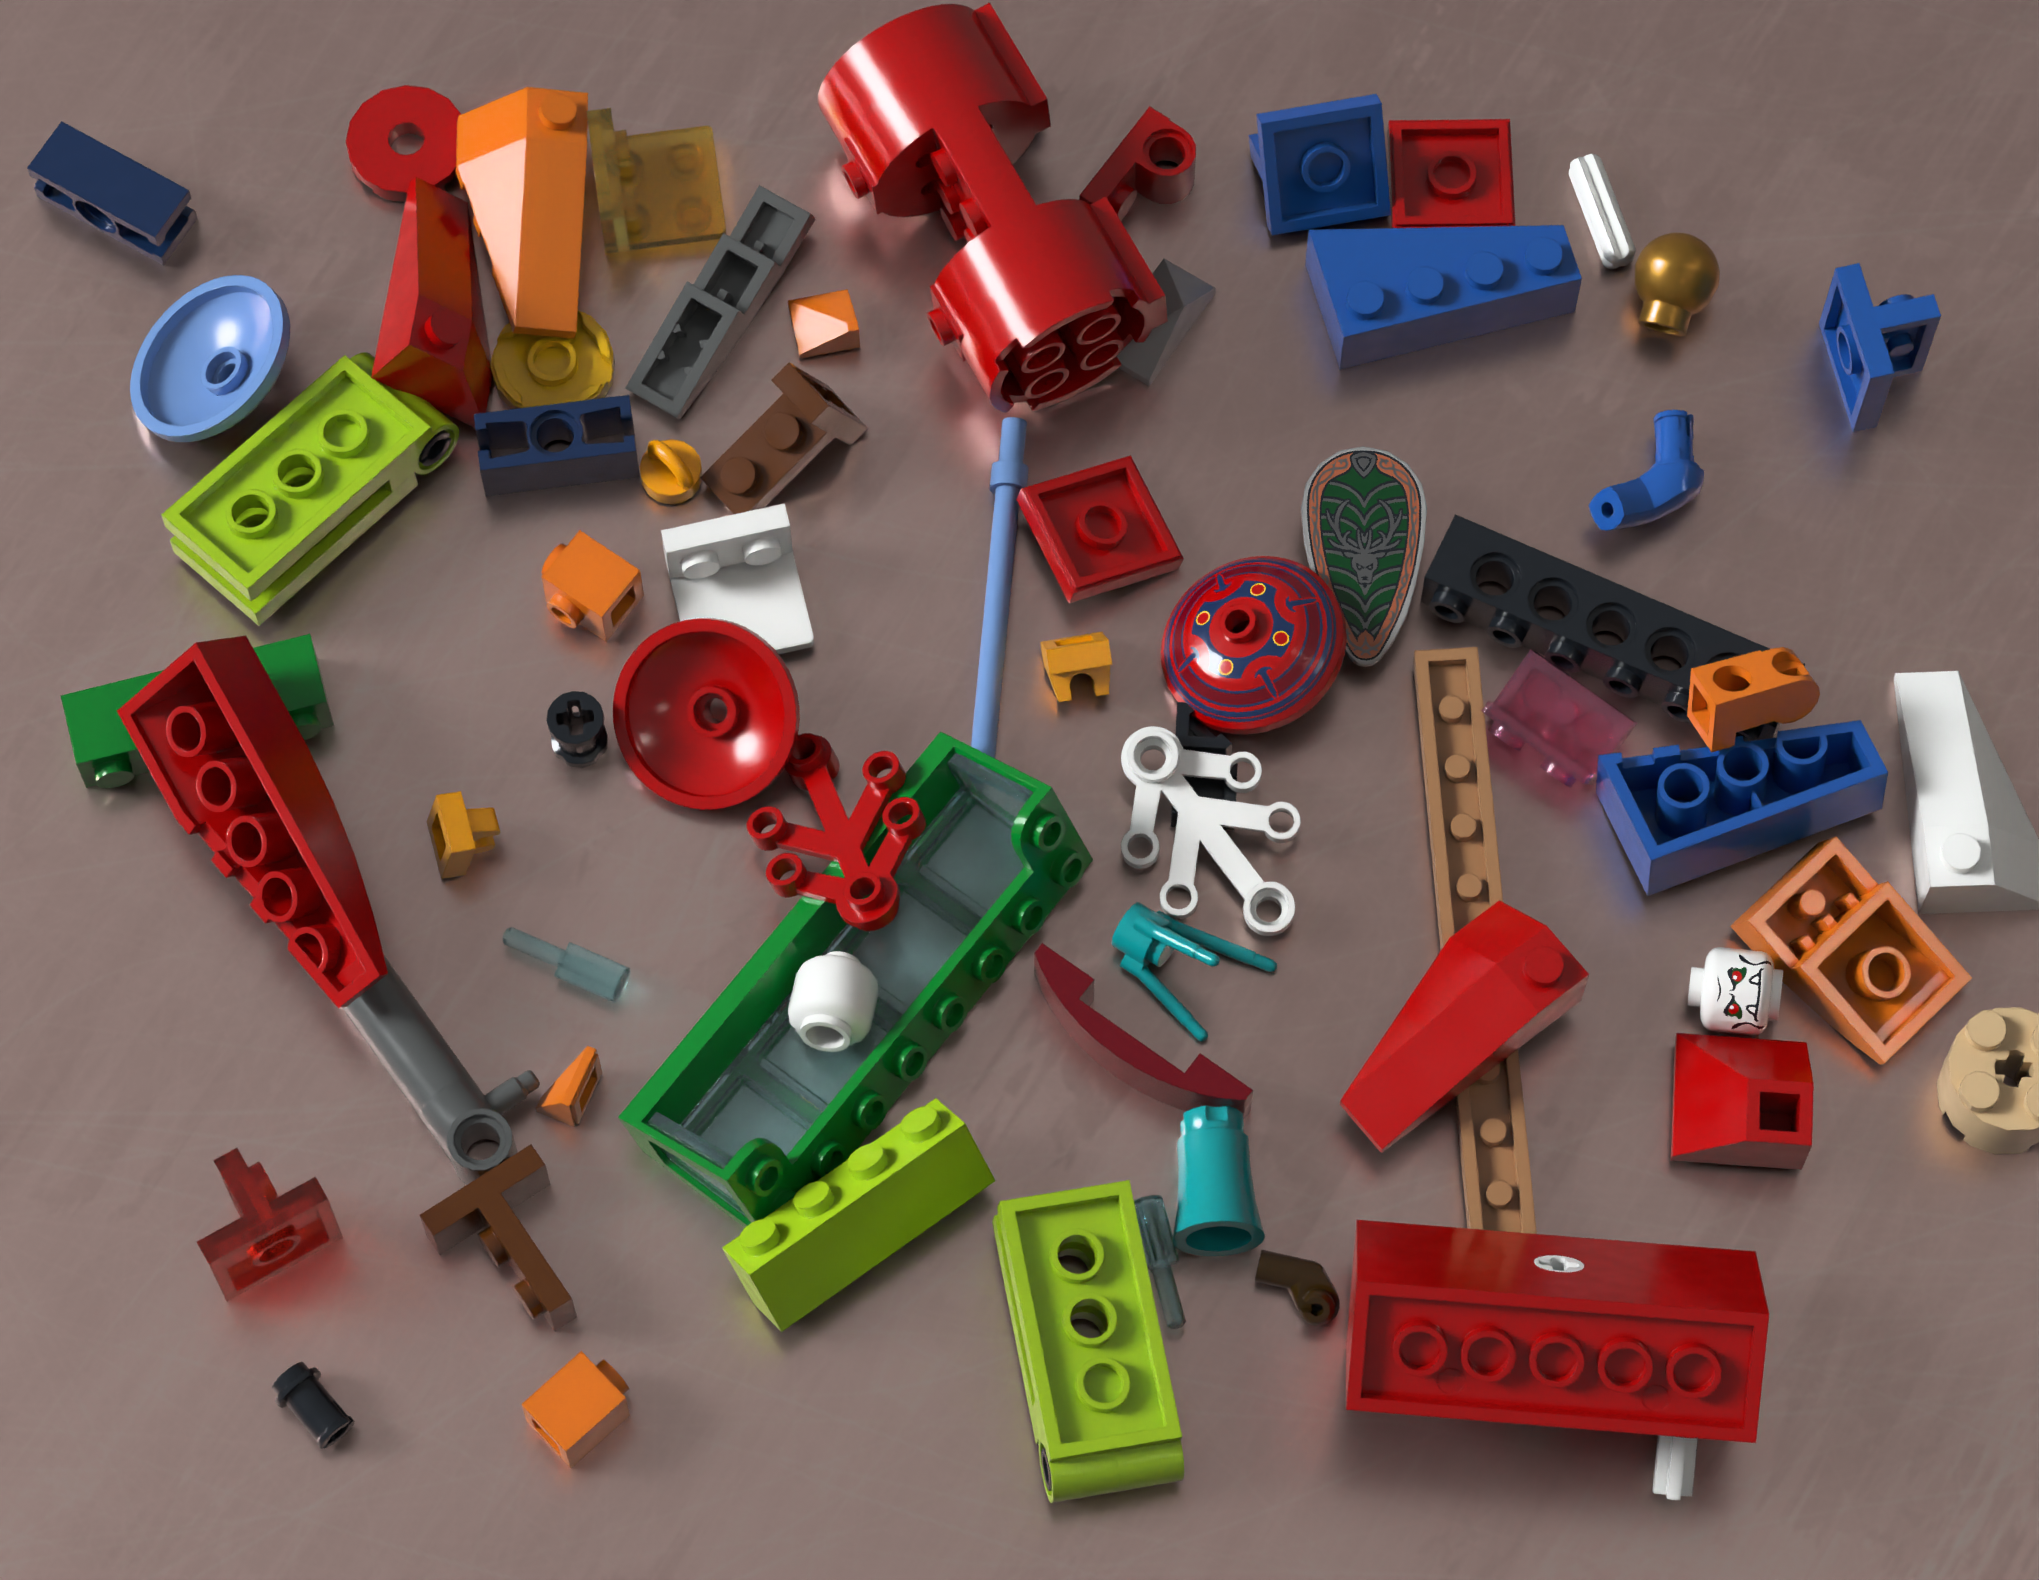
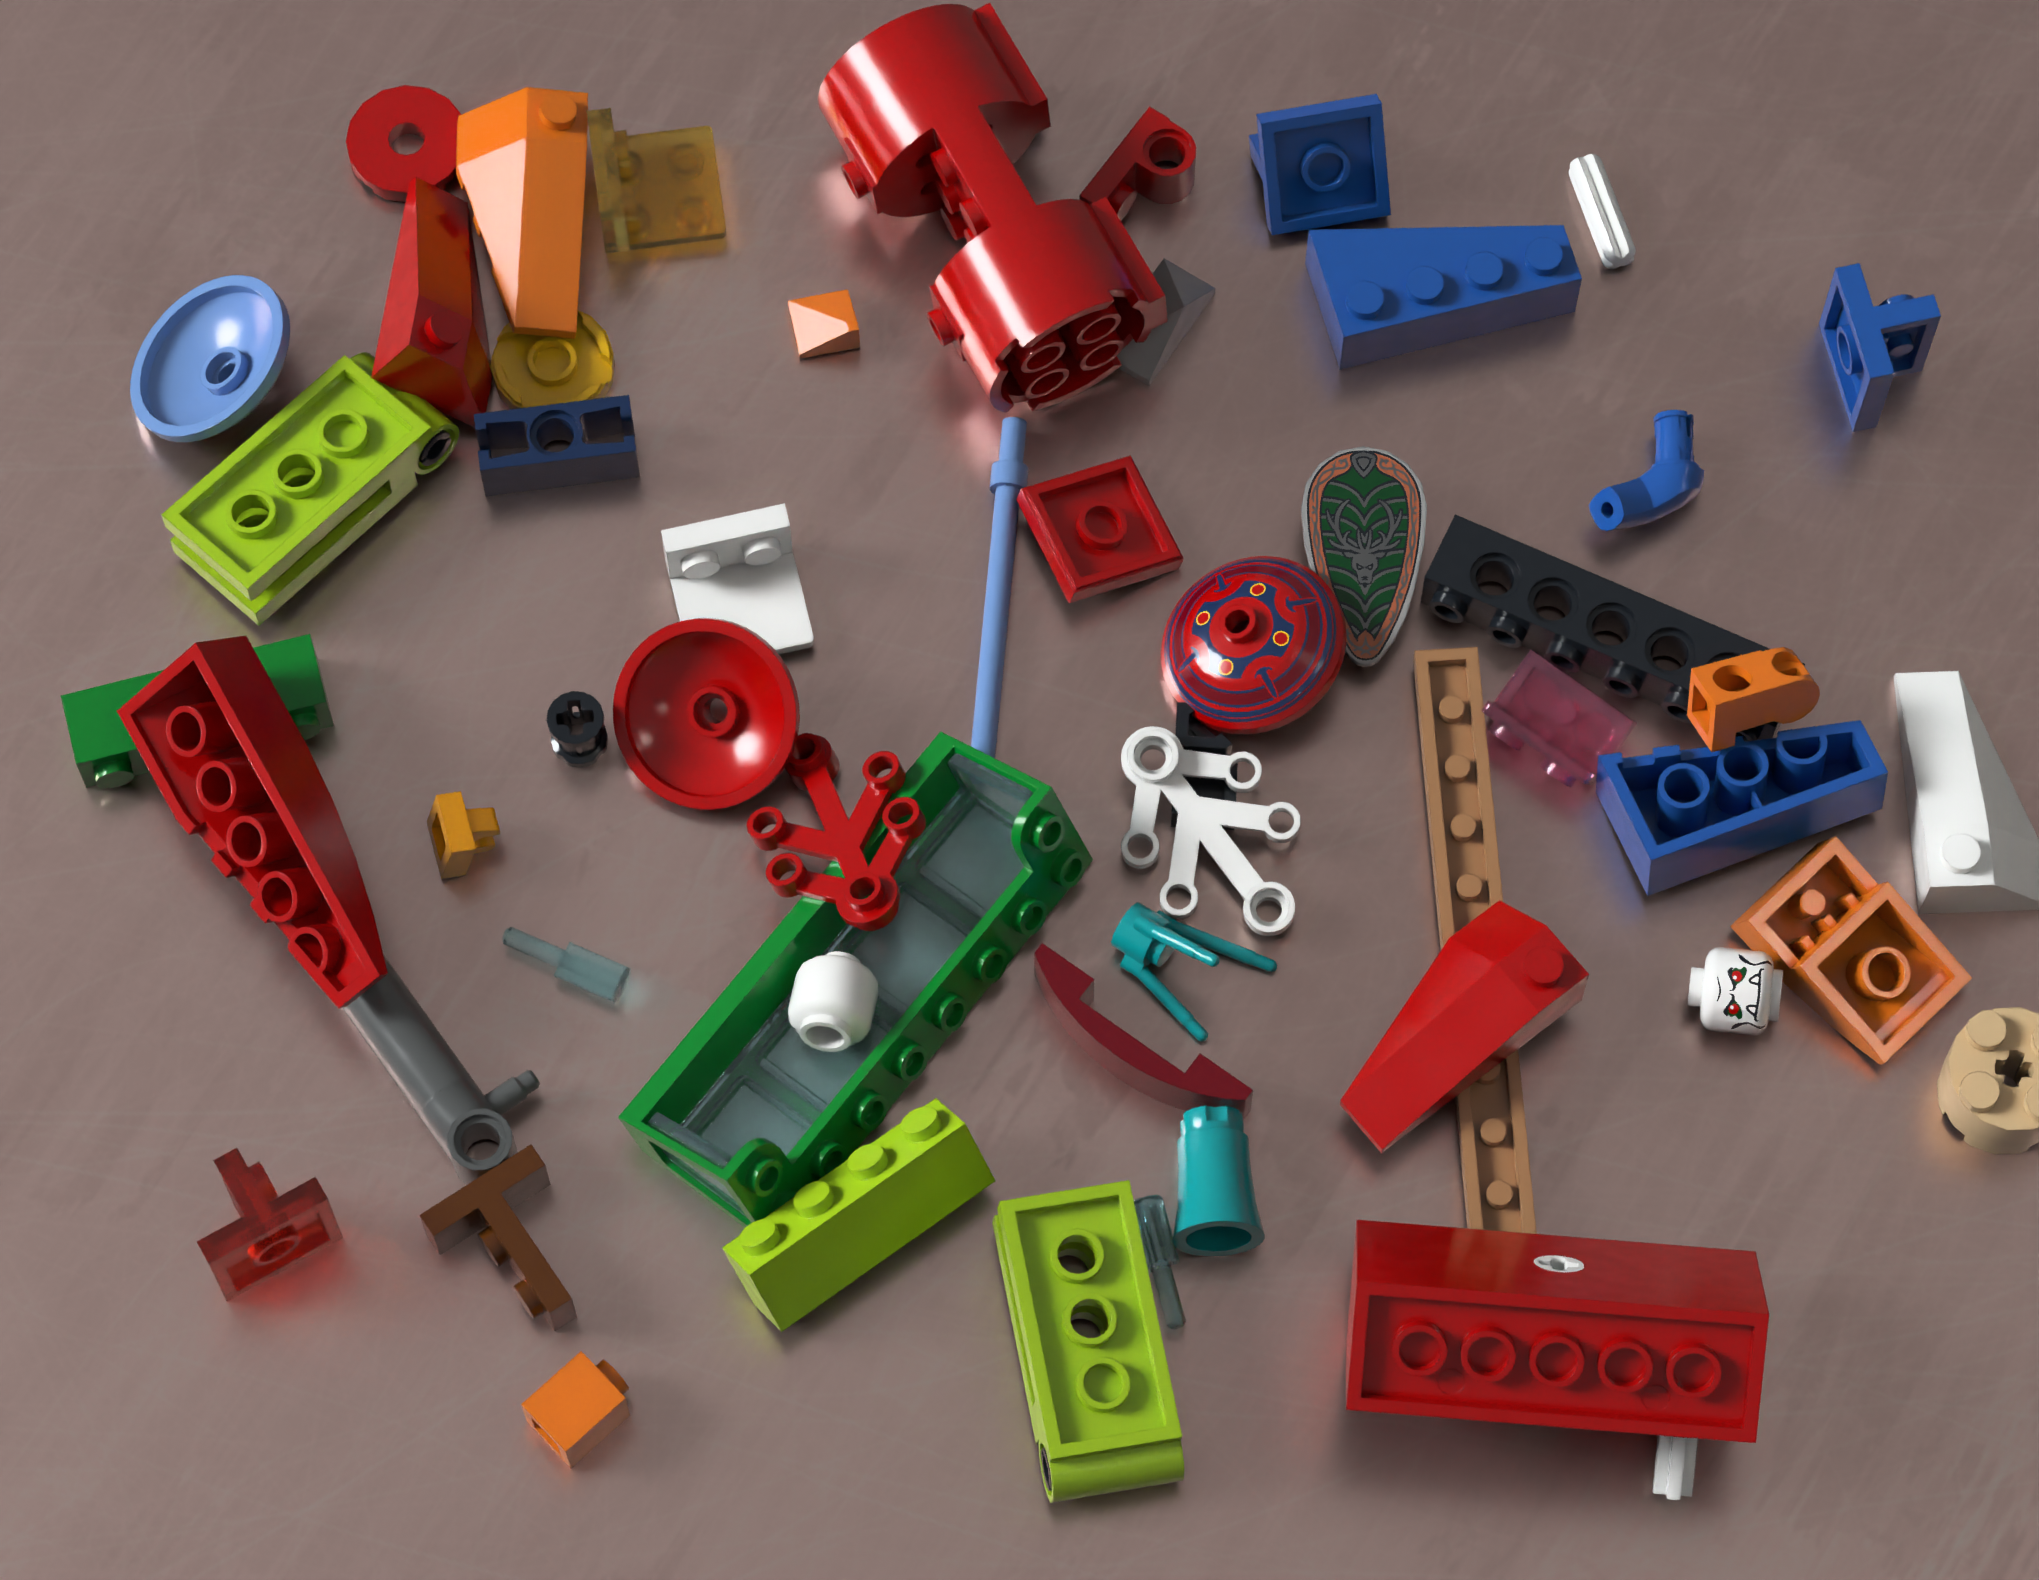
dark blue piece [27,121,198,266] -> none
black pin [272,1362,355,1449] -> none
orange slope [535,1046,602,1127] -> none
orange brick [541,530,644,642] -> none
dark grey slope [625,185,816,420] -> none
light orange tile [639,439,703,505] -> none
reddish brown bracket [700,362,868,514] -> none
light orange tile [1040,632,1112,702] -> none
dark brown arm [1255,1250,1340,1326] -> none
red tile [1387,119,1516,228] -> none
pearl gold piece [1634,233,1720,336] -> none
red slope [1671,1033,1814,1170] -> none

